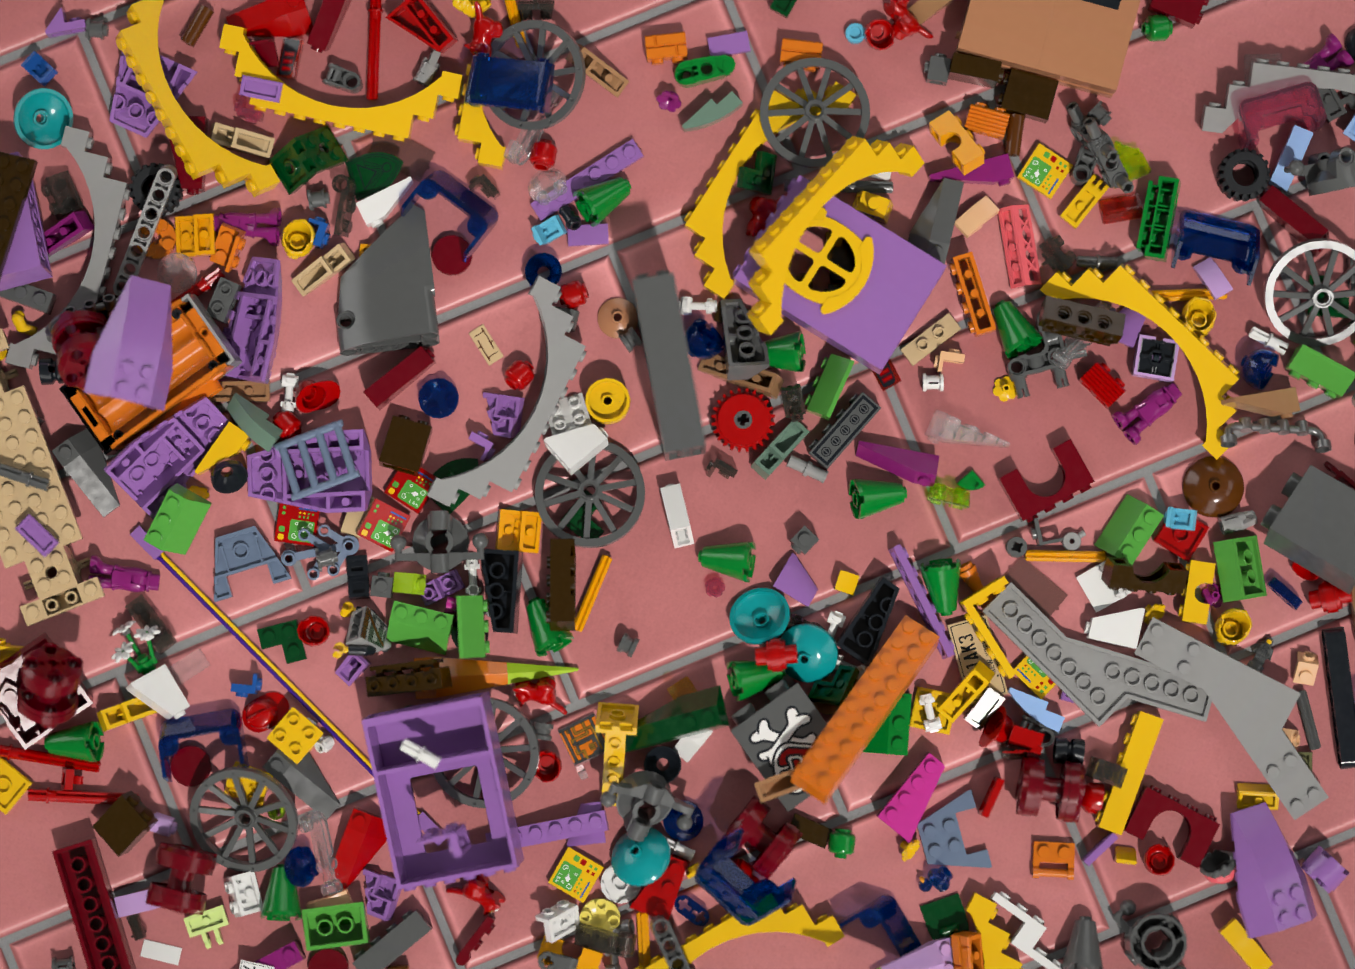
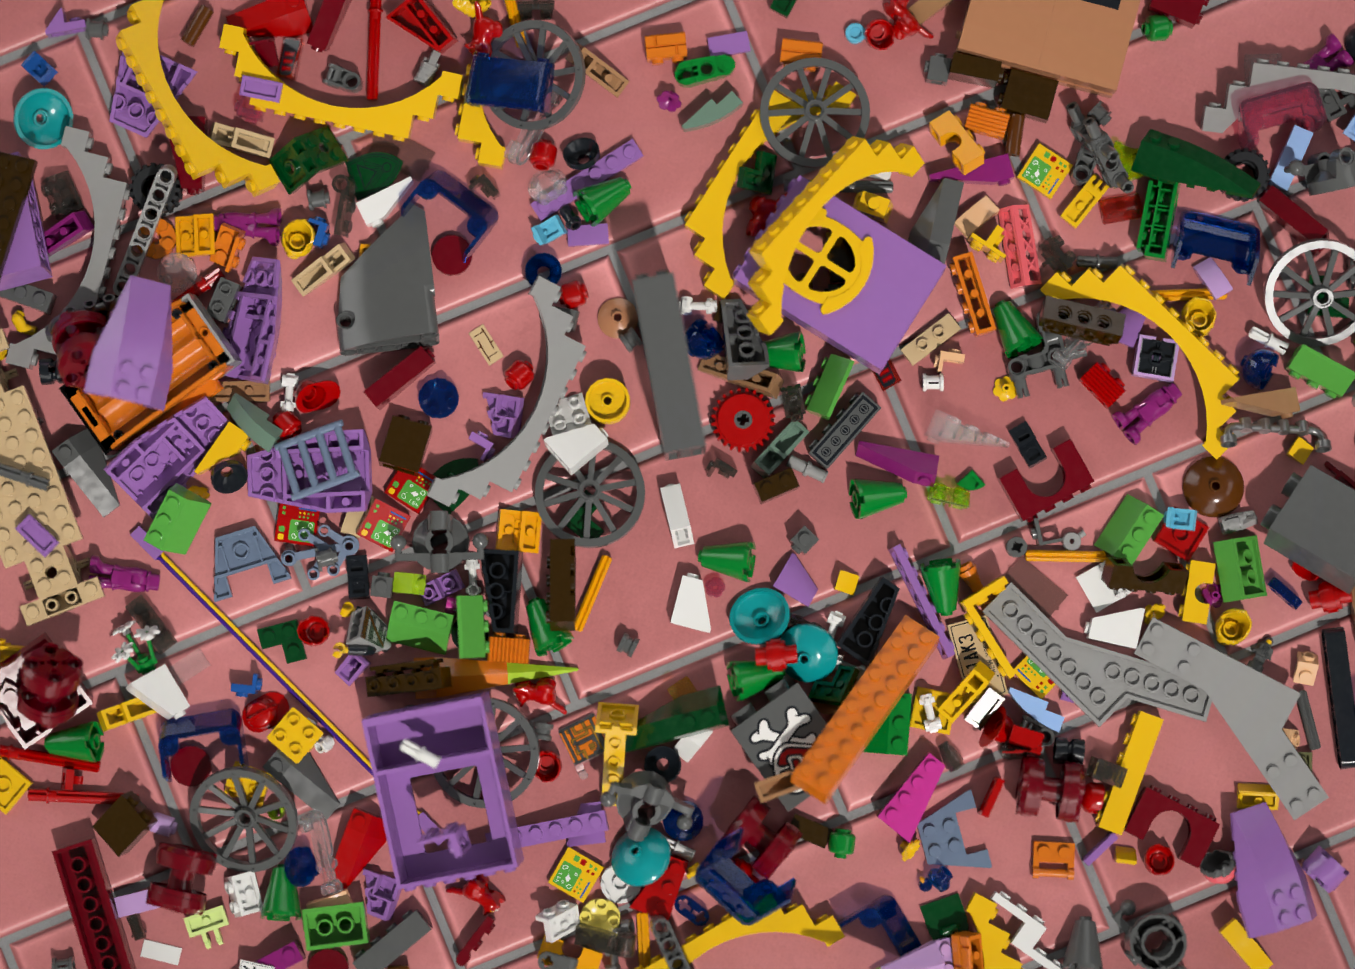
none -> orange brick [487,633,531,664]
none -> black piece [563,138,600,170]
none -> white slope [670,573,711,633]
none -> dark brown brick [753,467,800,505]
none -> clear smoke cone [938,741,965,773]
none -> yellow bracket [967,225,1006,263]
none -> black slope [1008,421,1047,469]
none -> dark green wedge [1131,129,1261,199]
none -> yellow slope [1286,436,1314,465]

